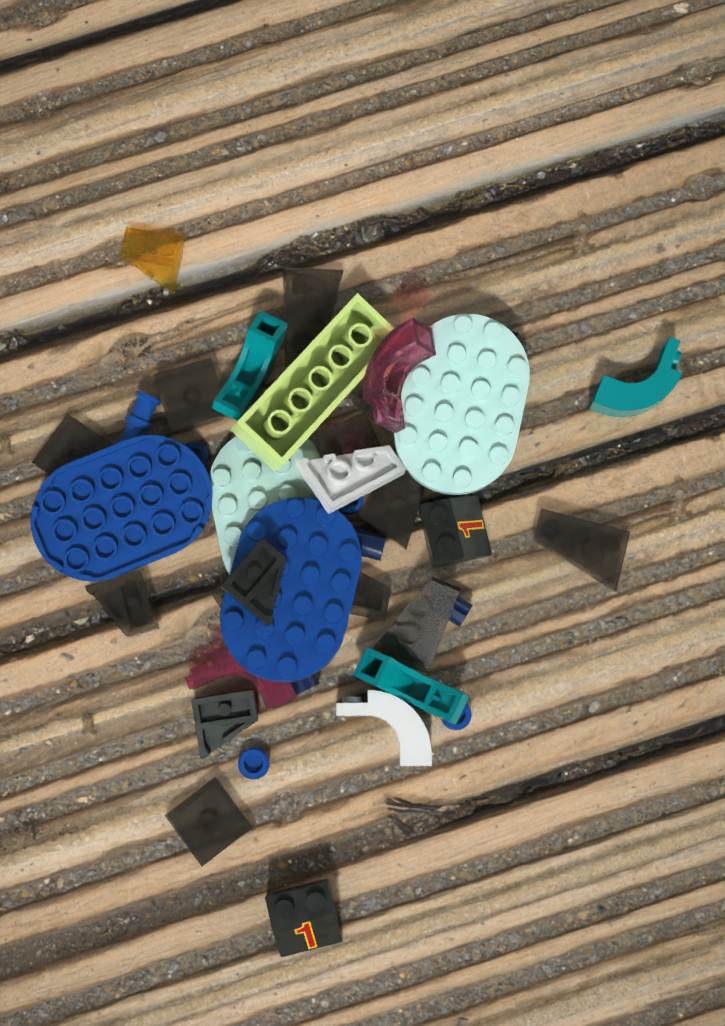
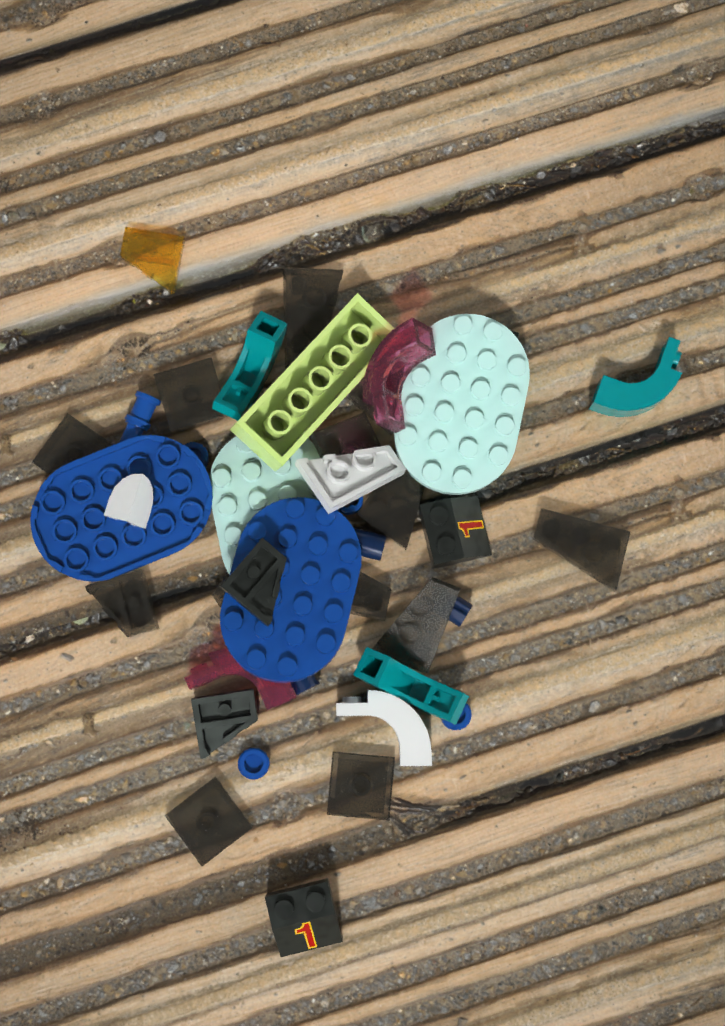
none -> white brick [104,474,153,529]
none -> clear smoke plate [327,751,395,821]

